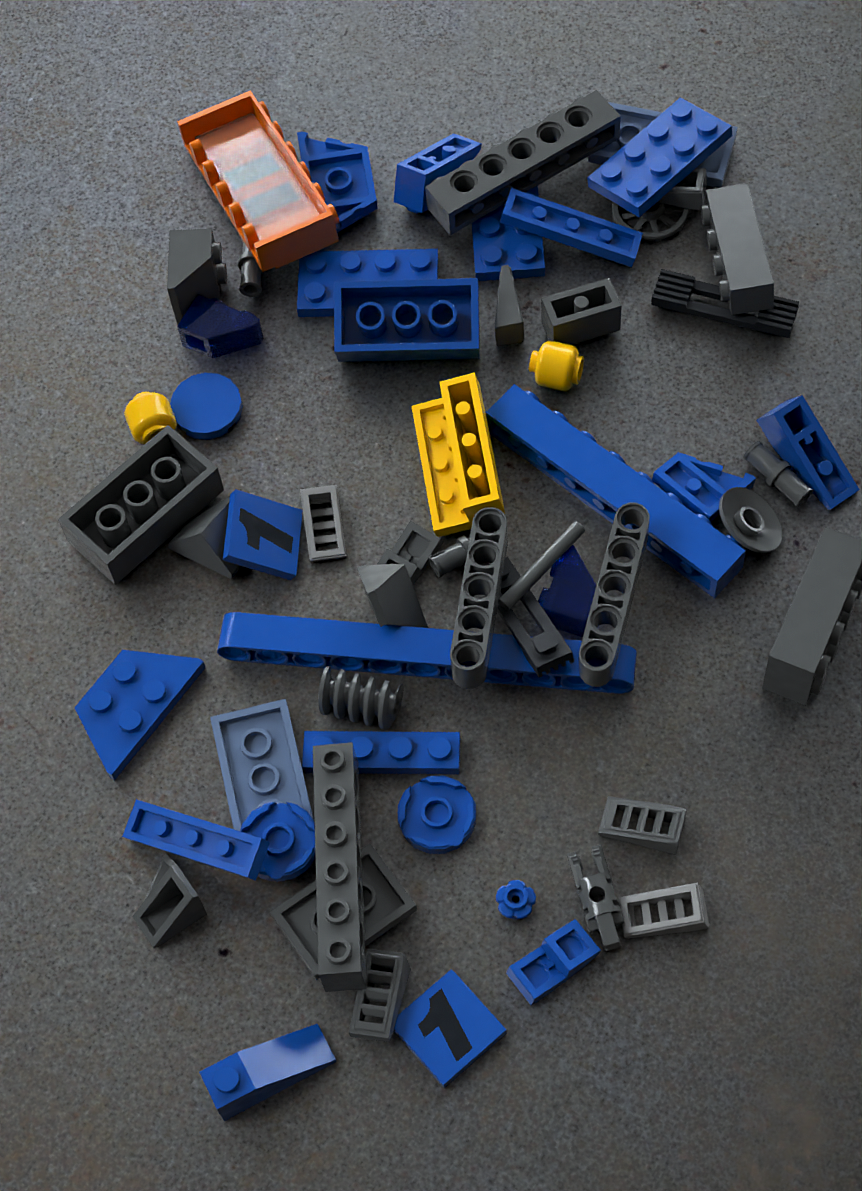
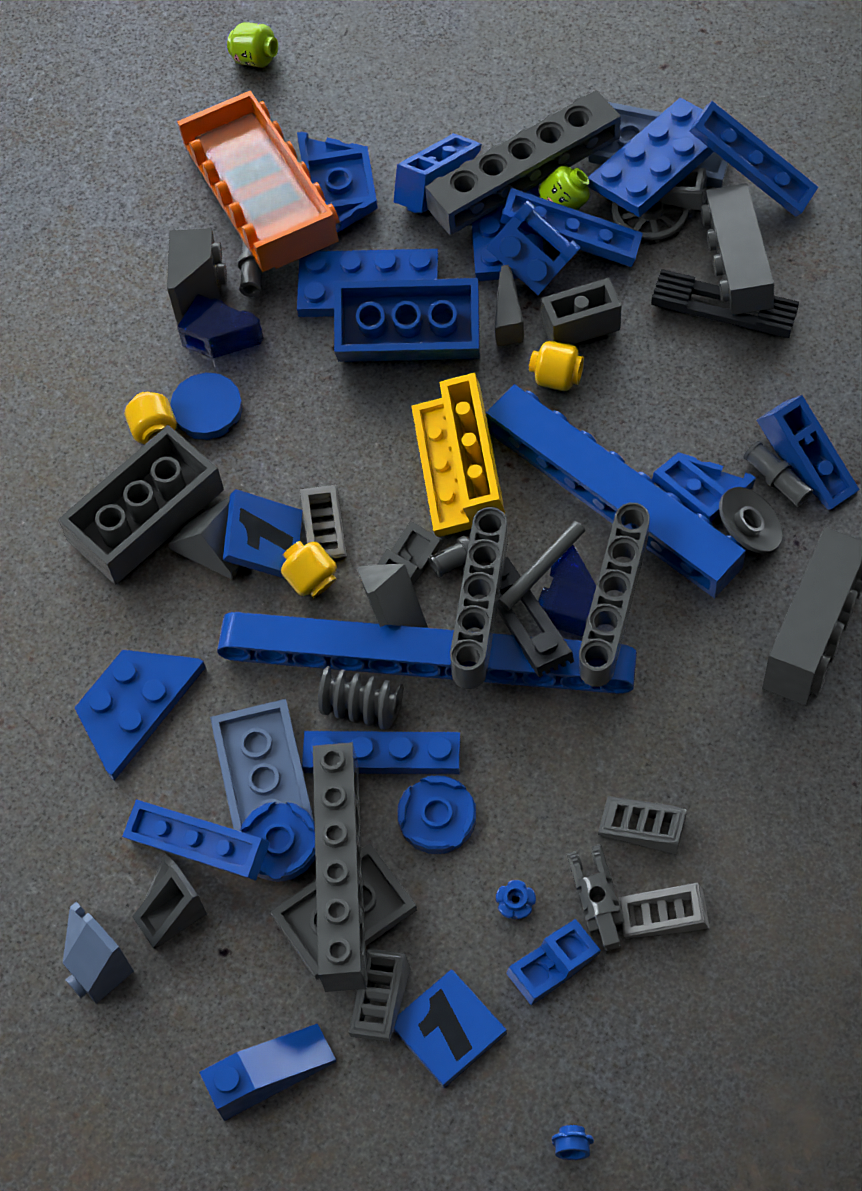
none -> sand blue slope [63,902,134,1004]
none -> lime head [227,22,278,68]
none -> yellow head [281,541,337,598]
none -> blue plate [486,200,580,295]
none -> lime head [539,166,590,210]
none -> blue plate [552,1125,594,1160]
none -> blue plate [689,101,818,217]

